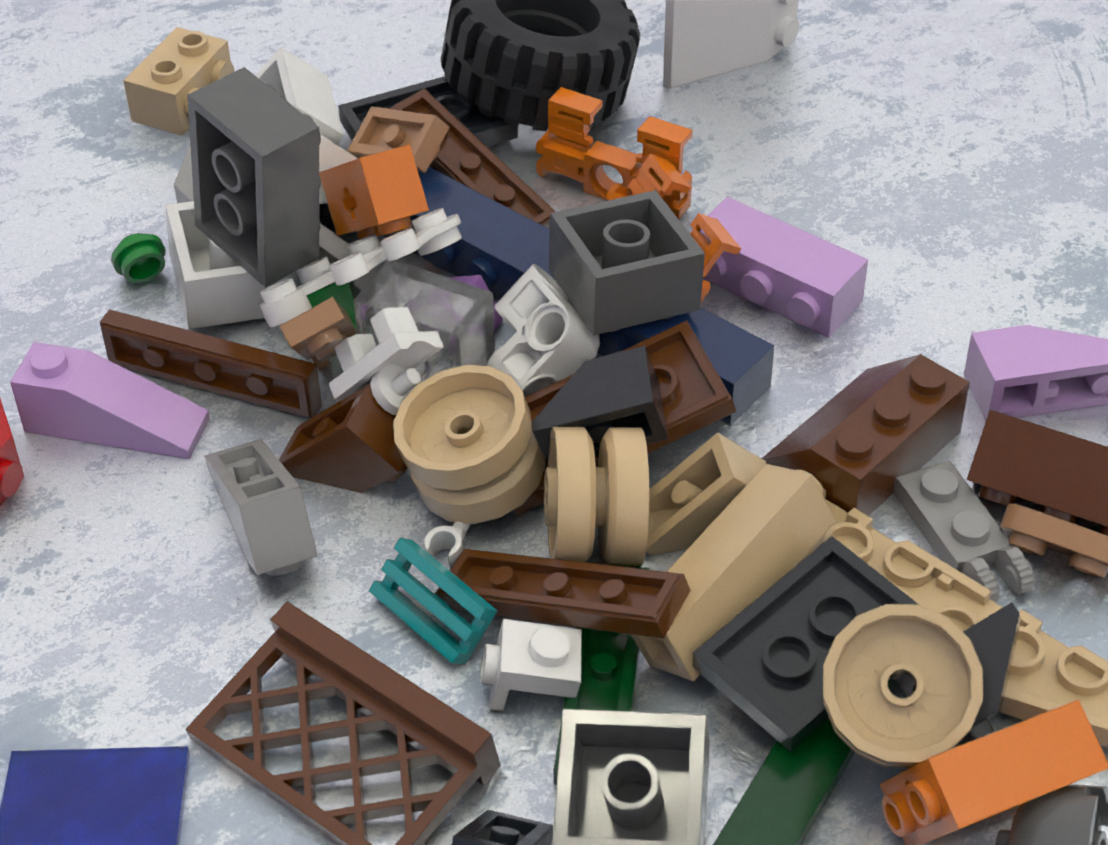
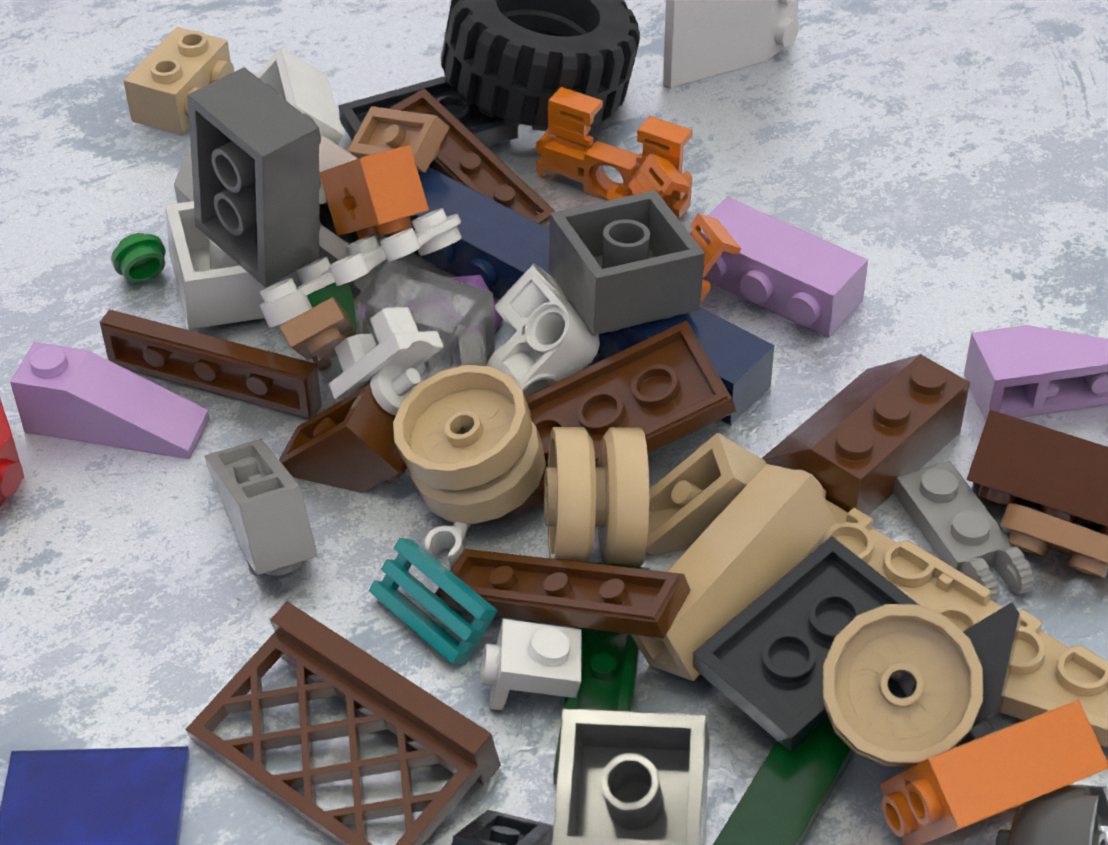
black slope [531,346,668,463] -> none

